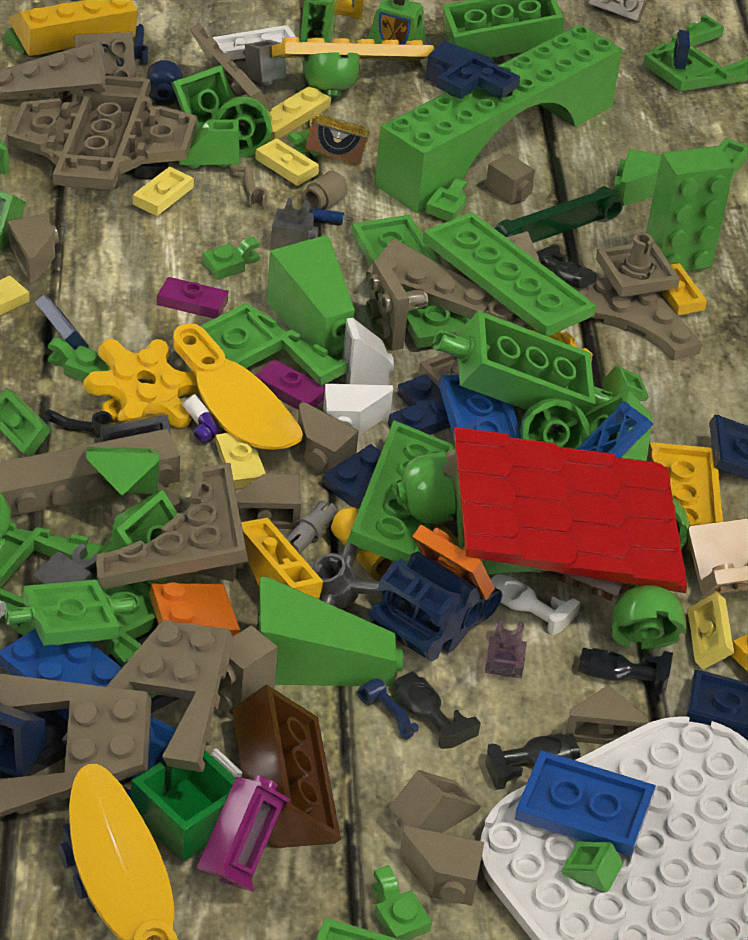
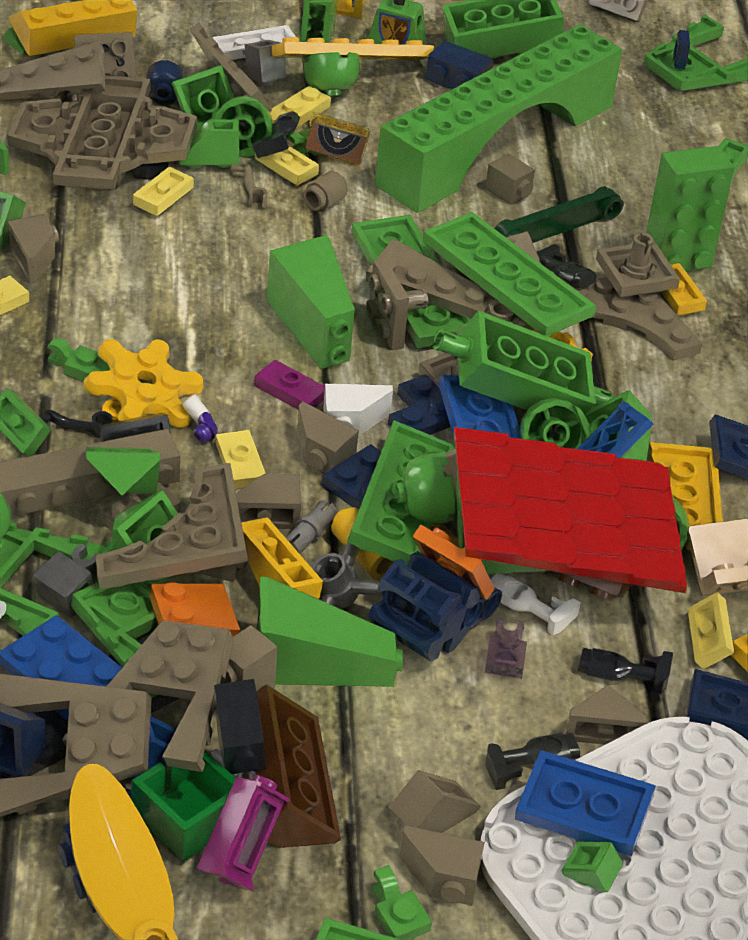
bright green plate [5,580,136,646] -> none
tile [35,295,90,350] -> none
dark blue piece [134,24,148,65] -> none
magenta plate [157,277,229,319] -> none
yellow plant [173,323,303,450] -> none
bright green wing [201,303,348,386] -> none
bright green plate [203,237,260,280] -> none
flat silver brick [270,198,318,250] -> none
blue piece [308,208,353,224] -> none
white slope [343,318,394,385] -> none
dark blue piece [357,679,419,740] -> none
pearl dark grey piece [393,671,481,749] -> none
bright green plate [426,178,468,221] -> none
dark blue plate [436,54,520,99] -> none
bright green slope [602,366,649,401] -> none
bright green cylinder [611,585,687,649] -> none
bright green slope [613,149,661,206] -> none
none -> black slope [214,679,266,774]
none -> black piece [252,111,300,158]

